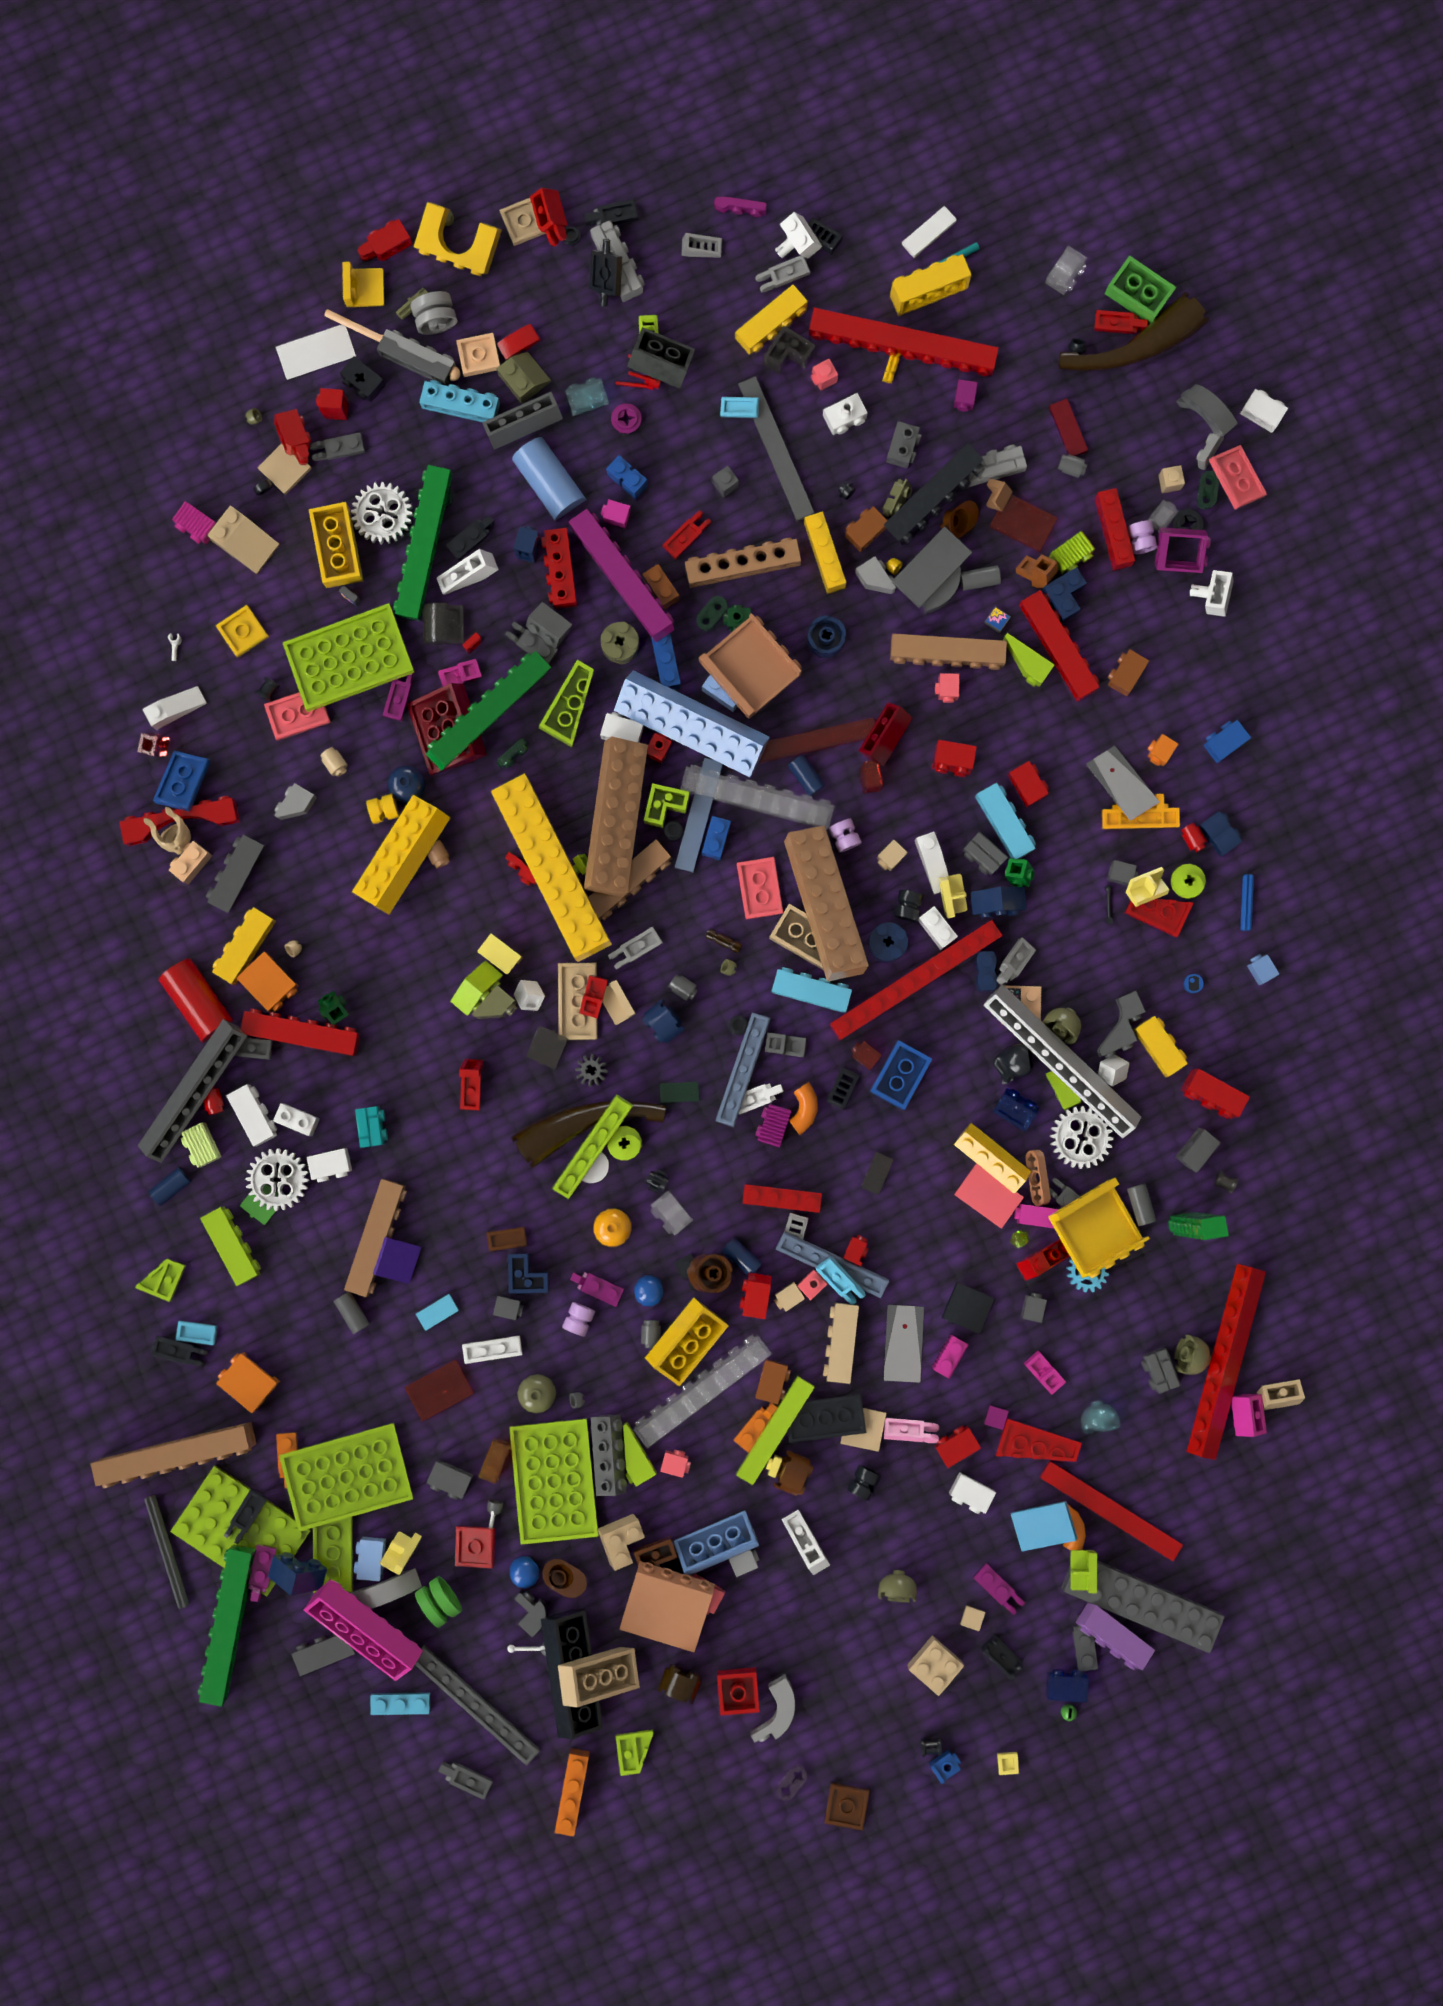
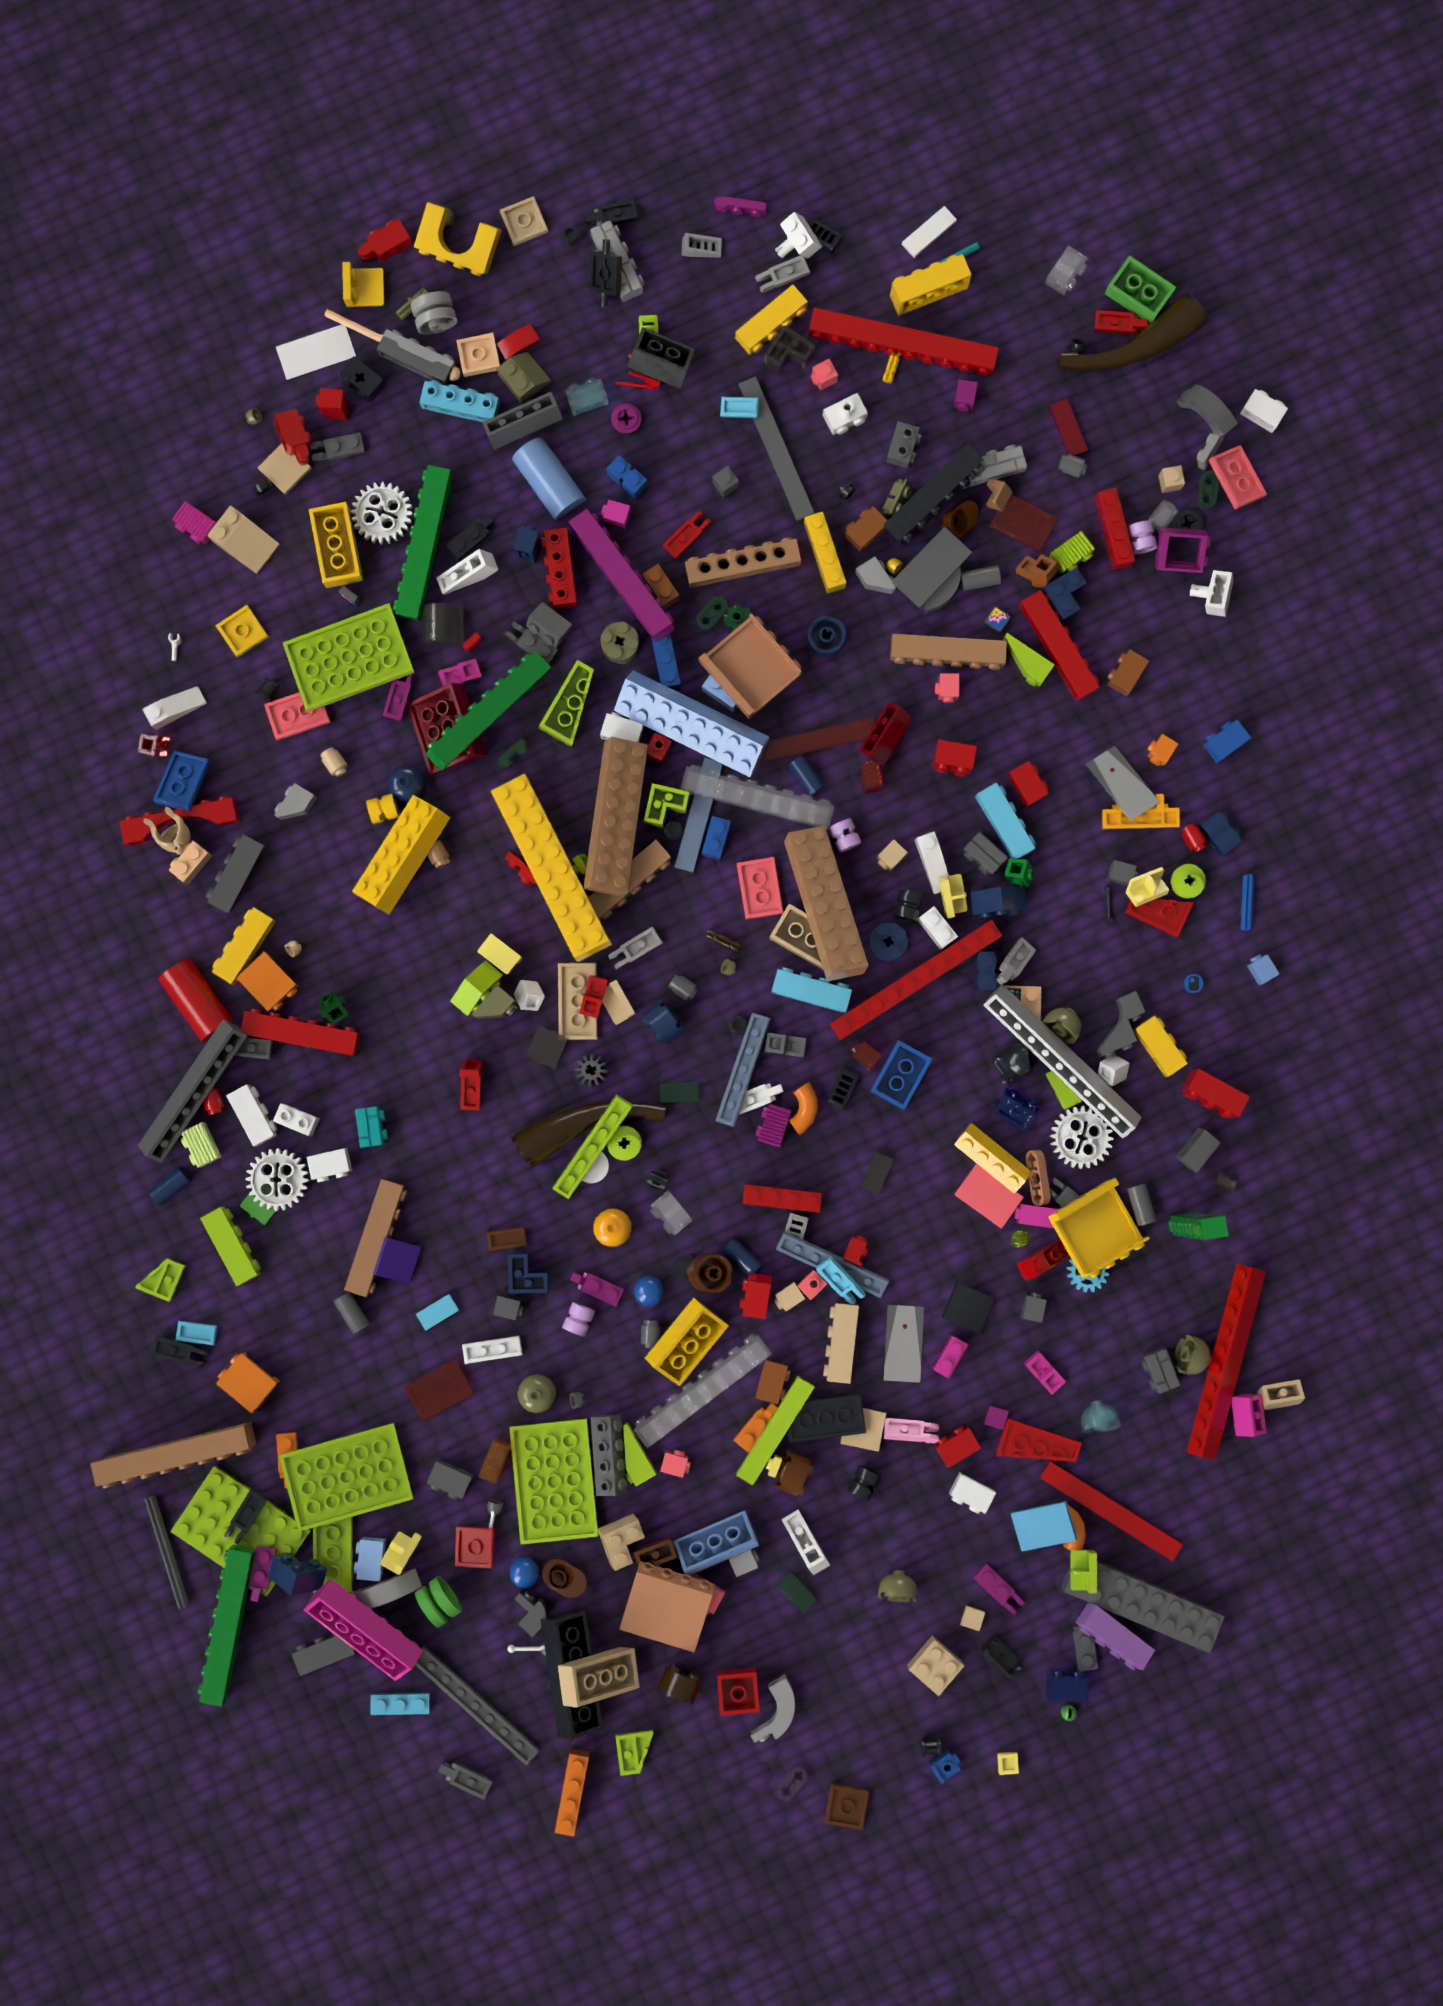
red hinge [530,188,568,246] -> none
none -> clear green tile [776,1571,817,1614]

